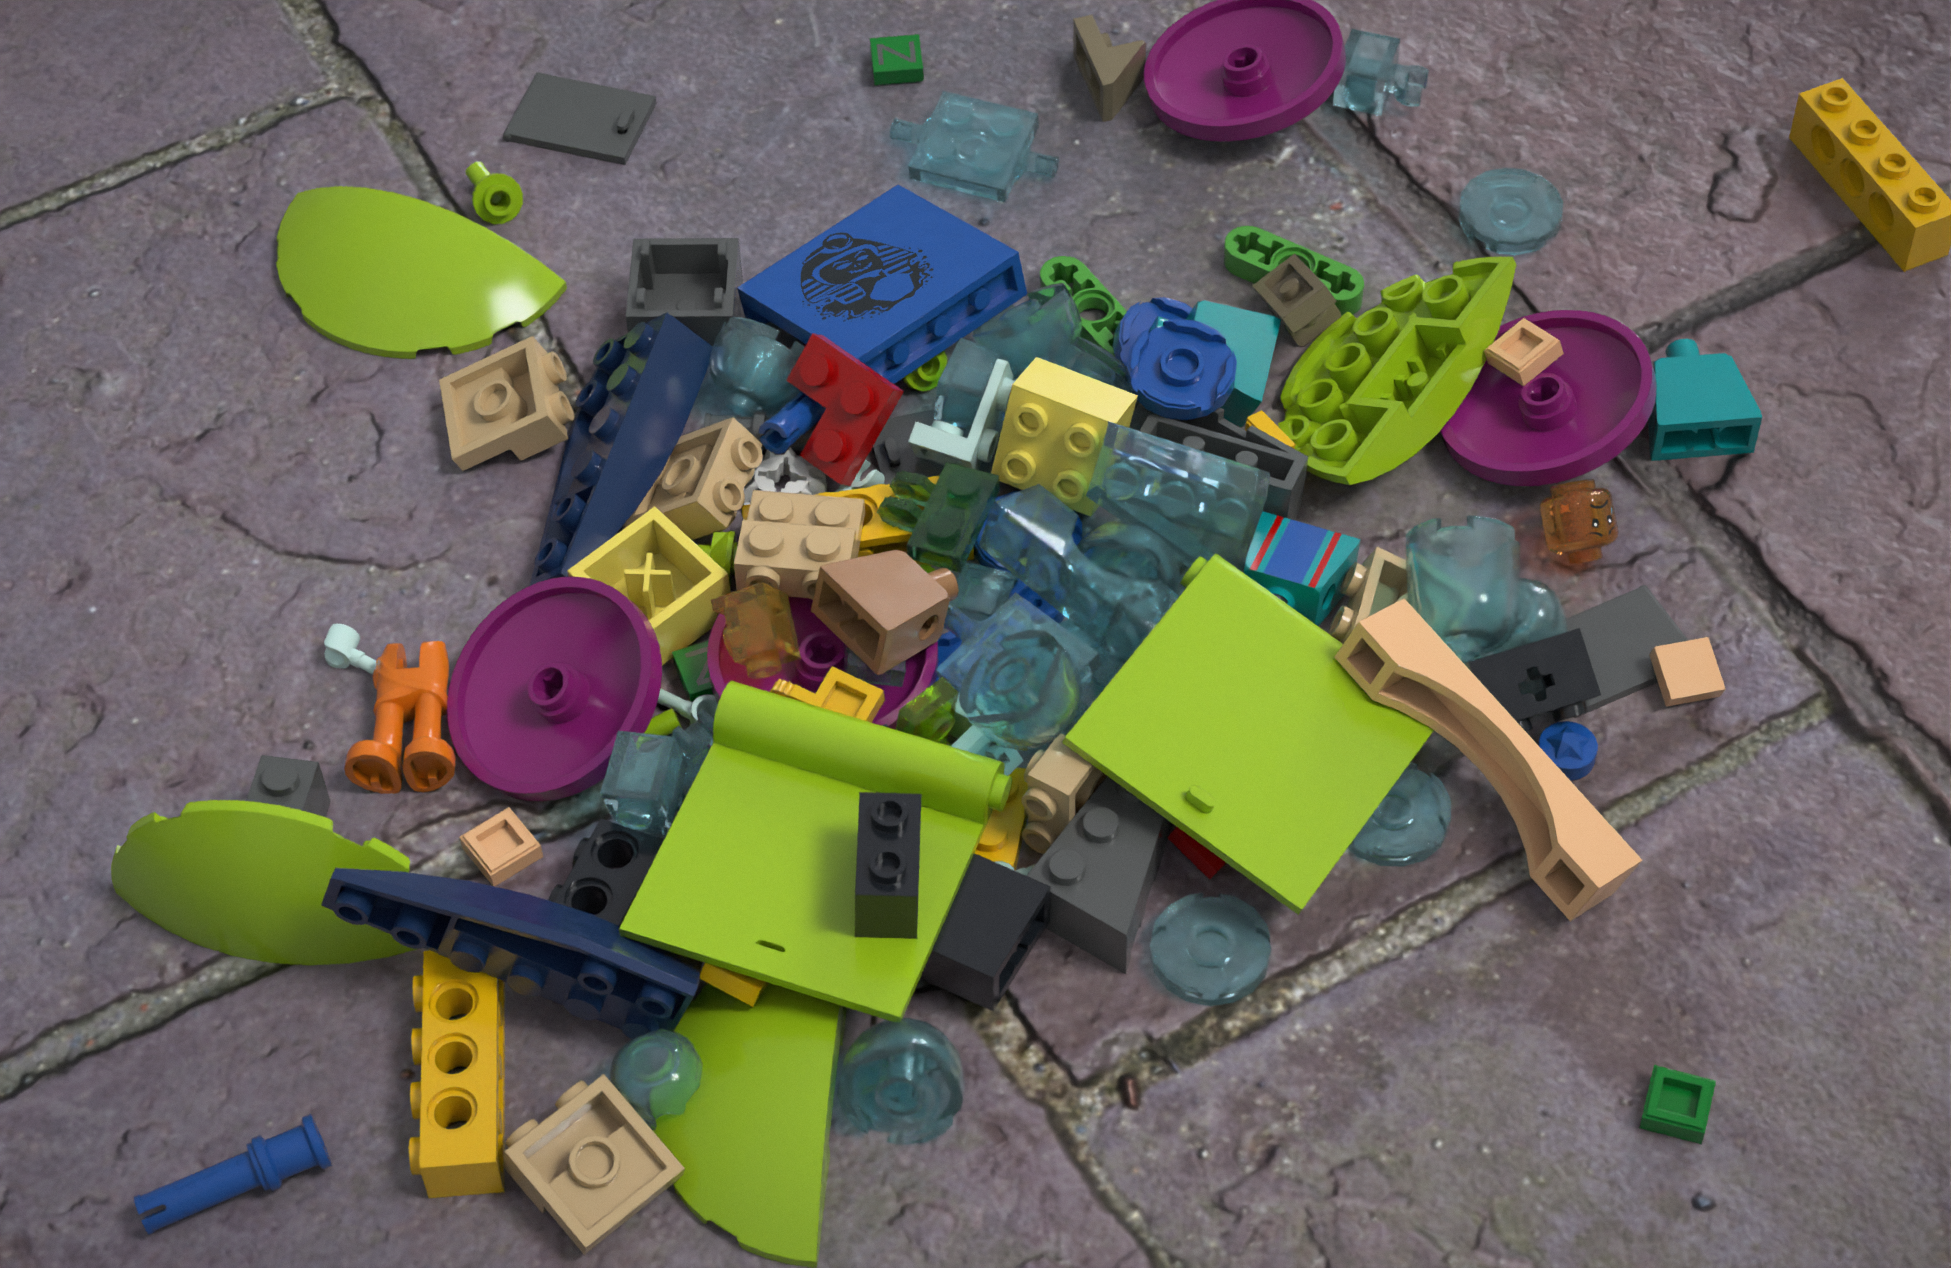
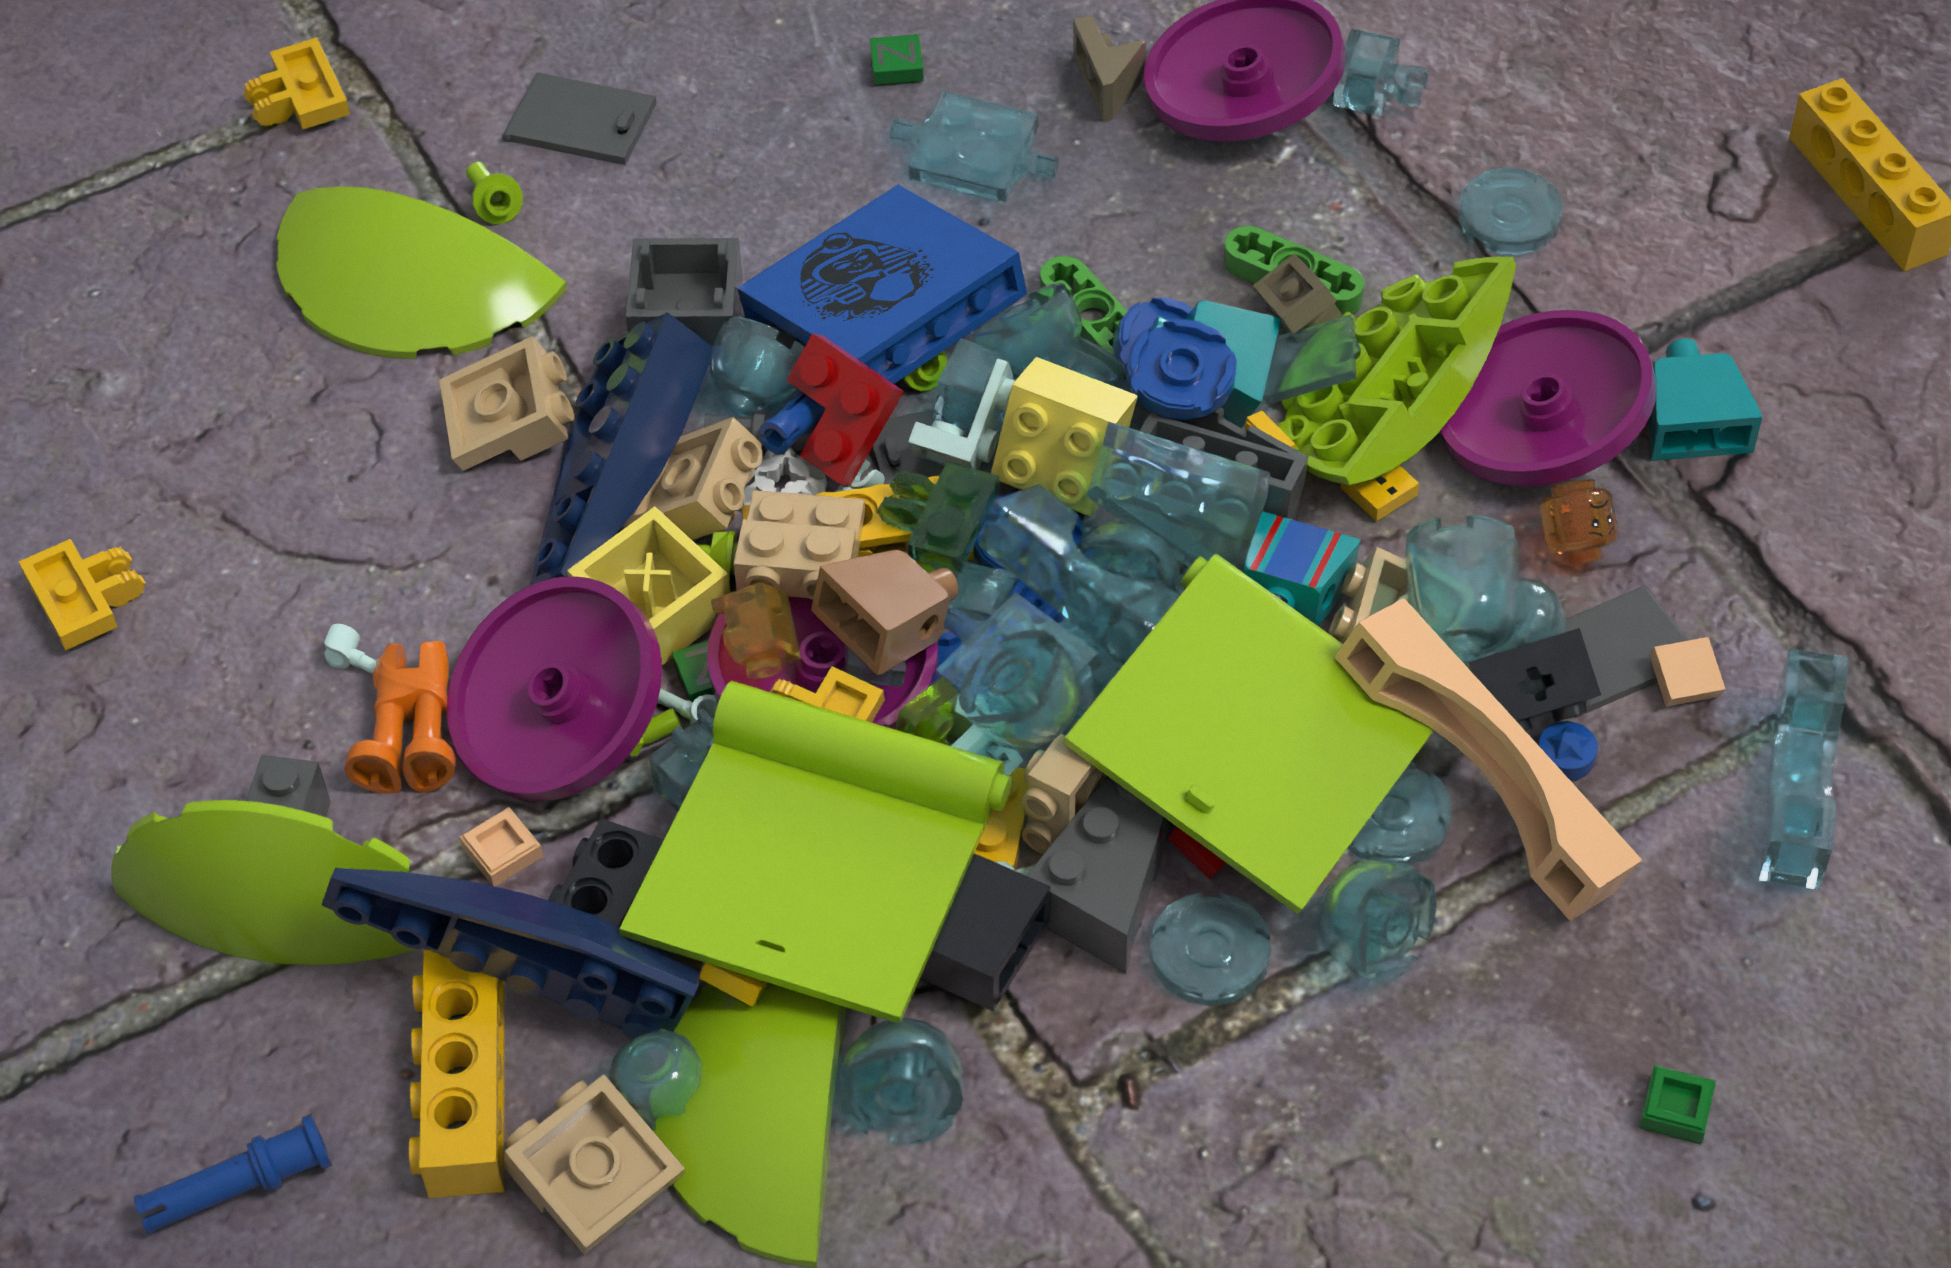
clear light blue brick [600,730,688,835] -> none
black brick [855,792,921,939] -> none
light nougat tile [1484,318,1564,386] -> none
none -> yellow hinge [19,539,146,651]
none -> yellow hinge [242,37,350,130]
none -> clear light blue piece [1263,314,1361,405]
none -> clear light blue cylinder [1320,857,1437,984]
none -> yellow tile [1340,465,1419,522]
none -> clear light blue arch [1759,648,1848,890]

